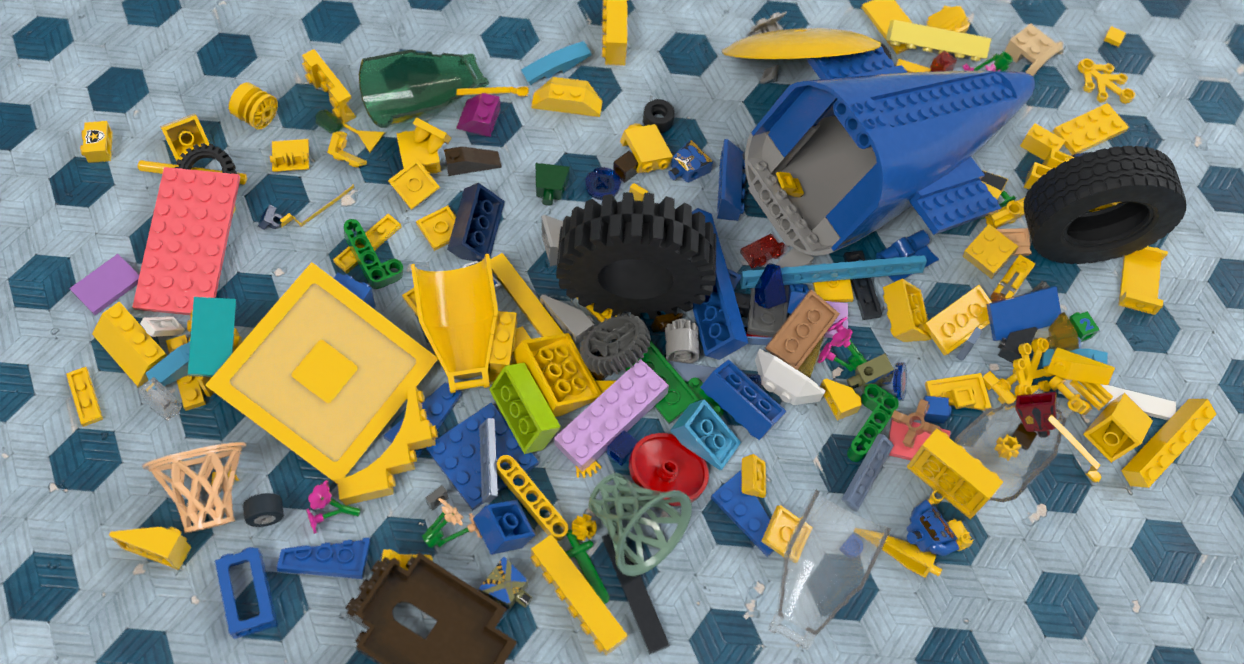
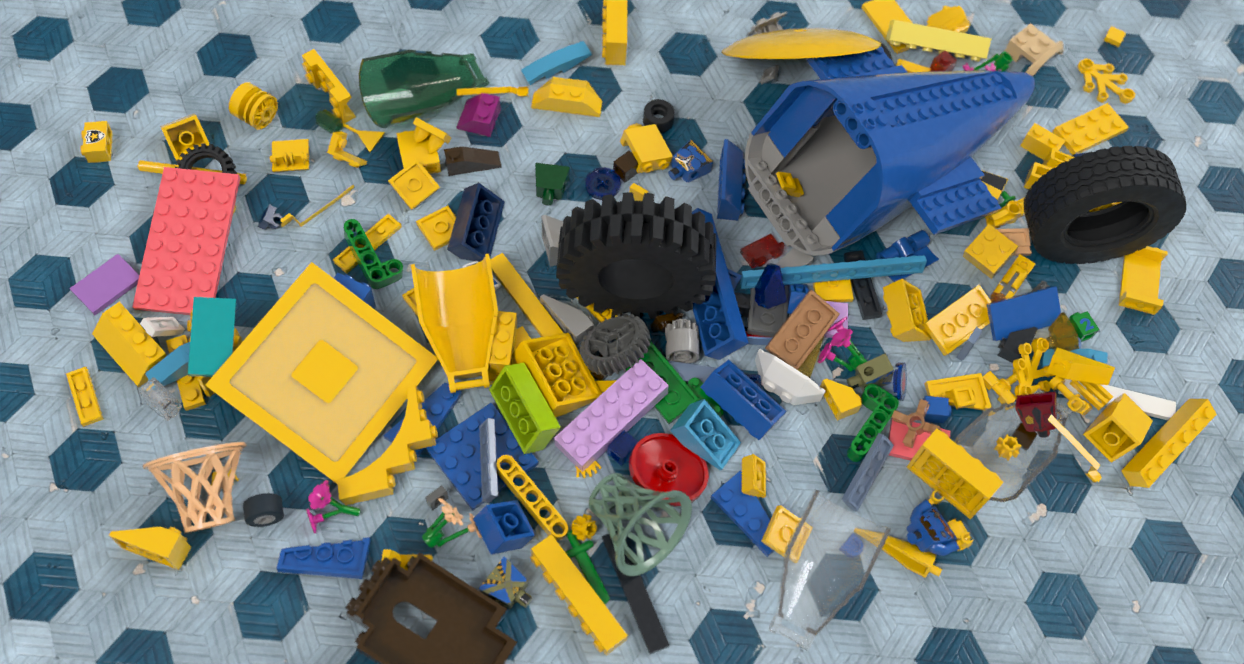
blue piece [215,547,278,639] -> none

